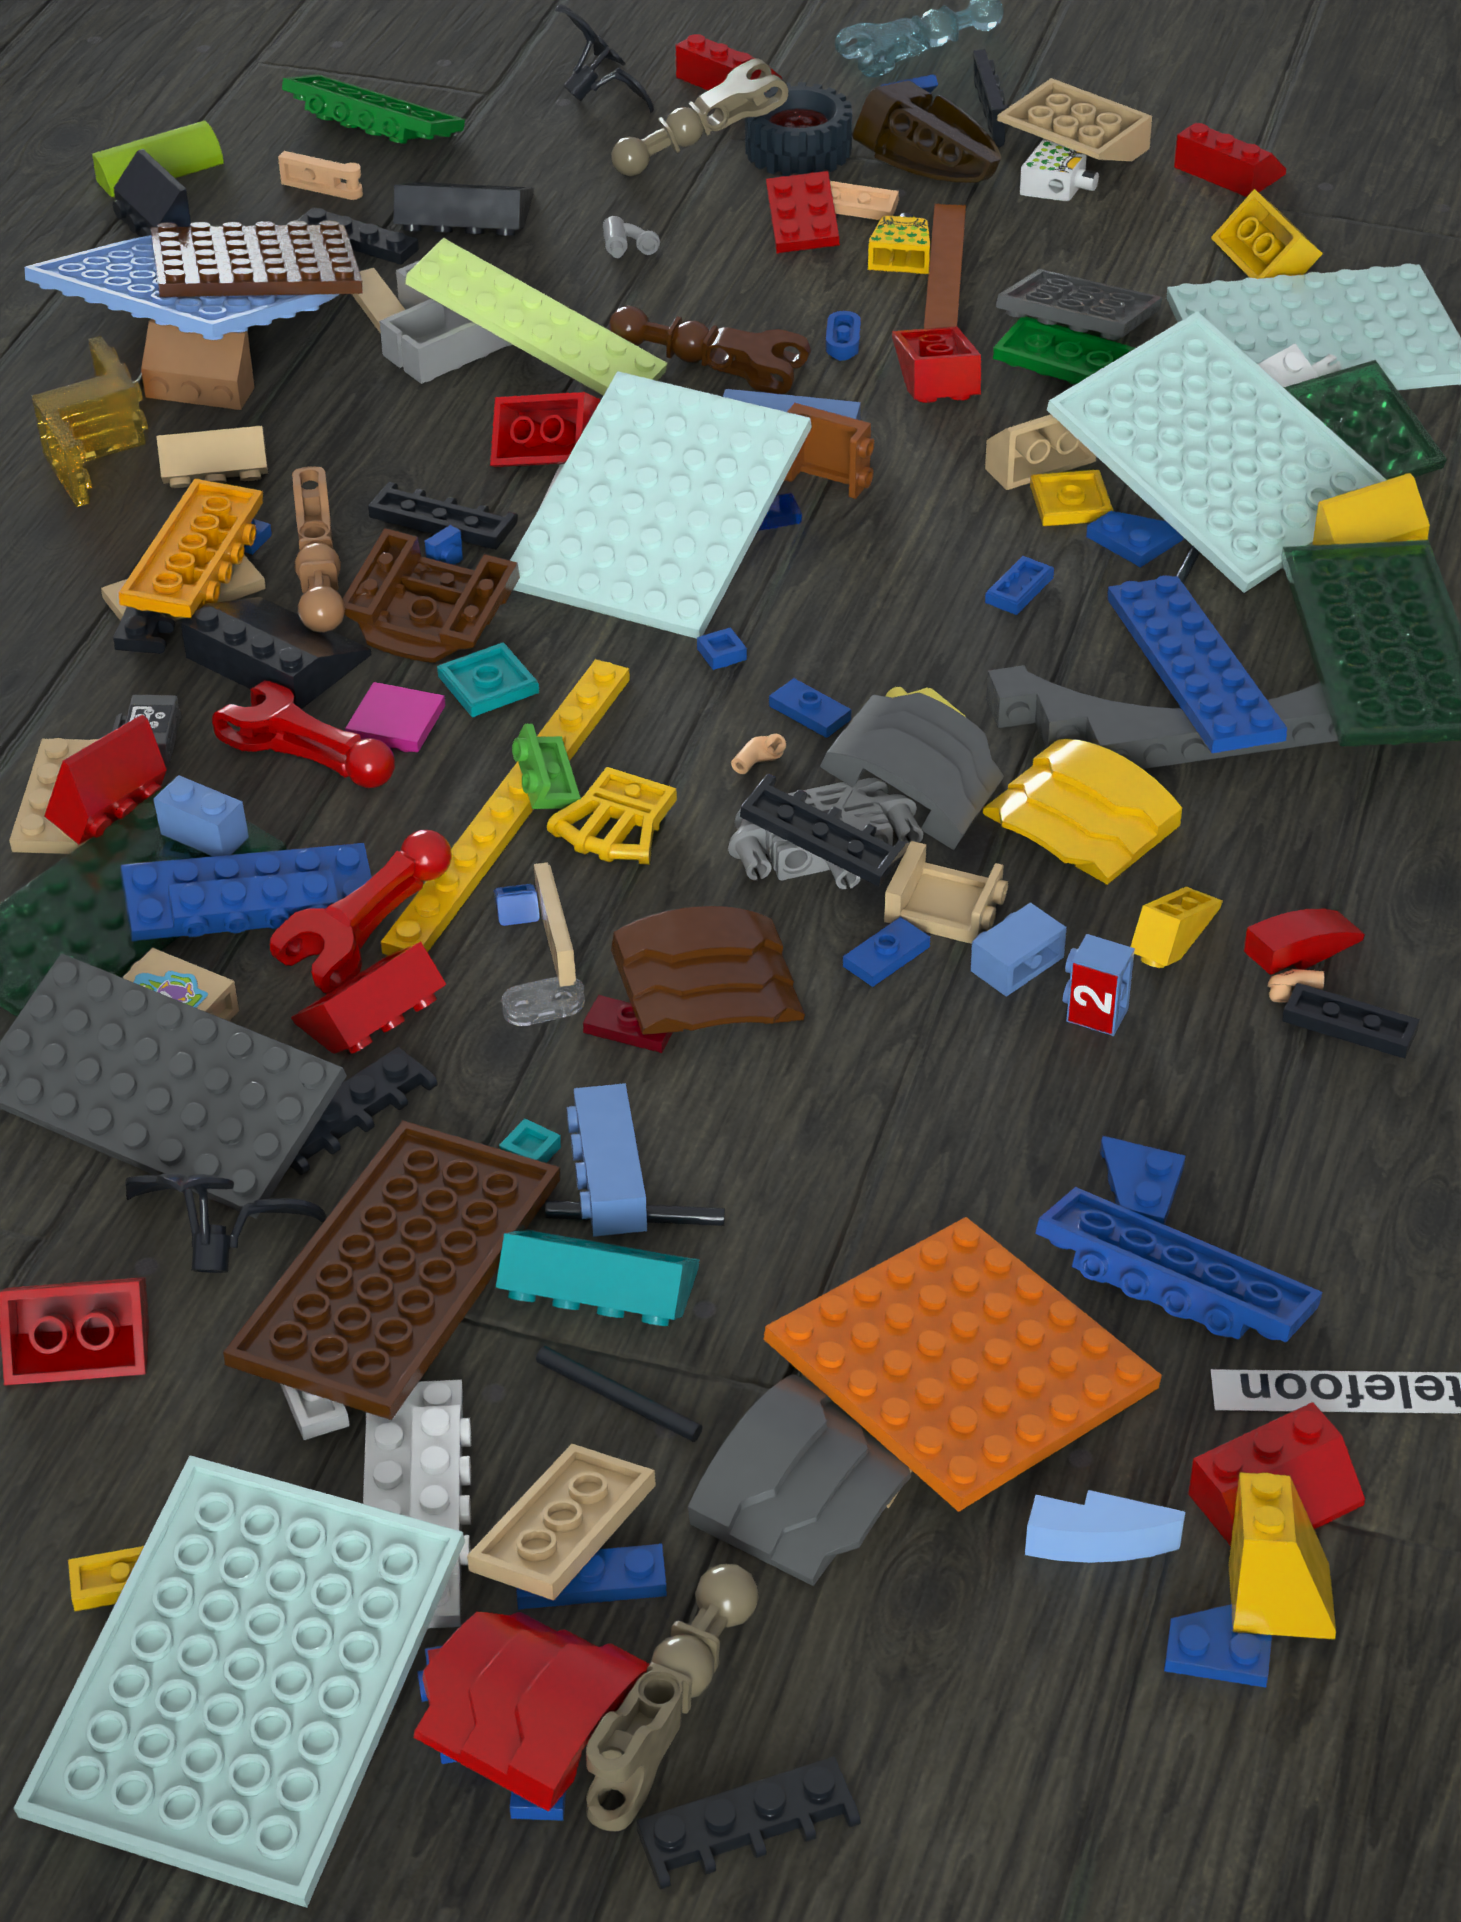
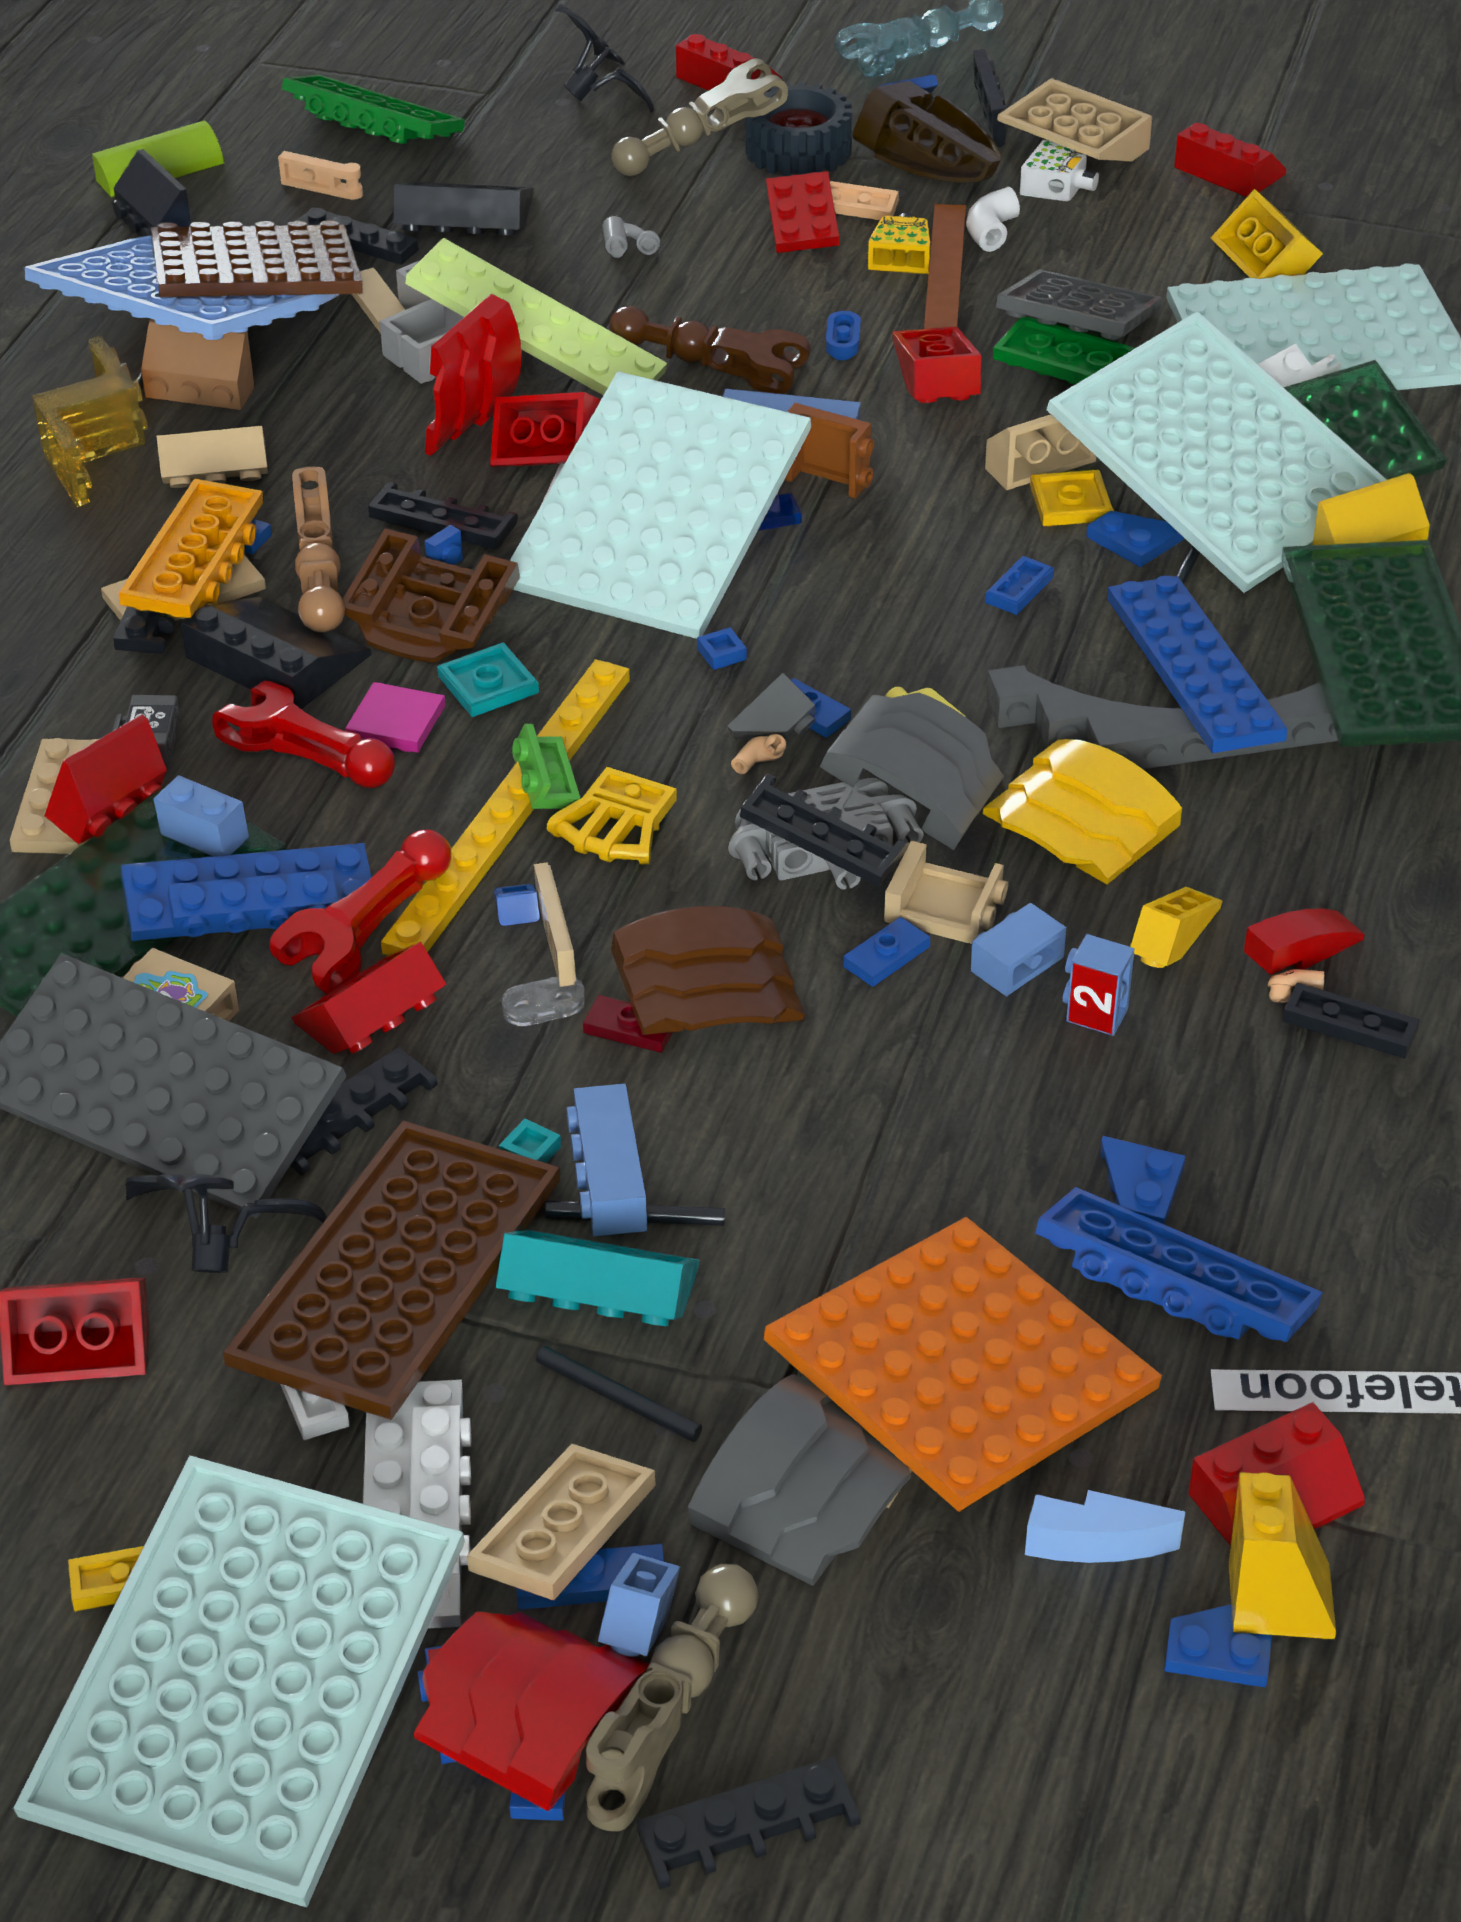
none -> red slope [425,294,522,456]
none -> medium blue brick [598,1553,681,1656]
none -> dark grey slope [727,673,816,739]
none -> white cylinder [966,187,1020,252]

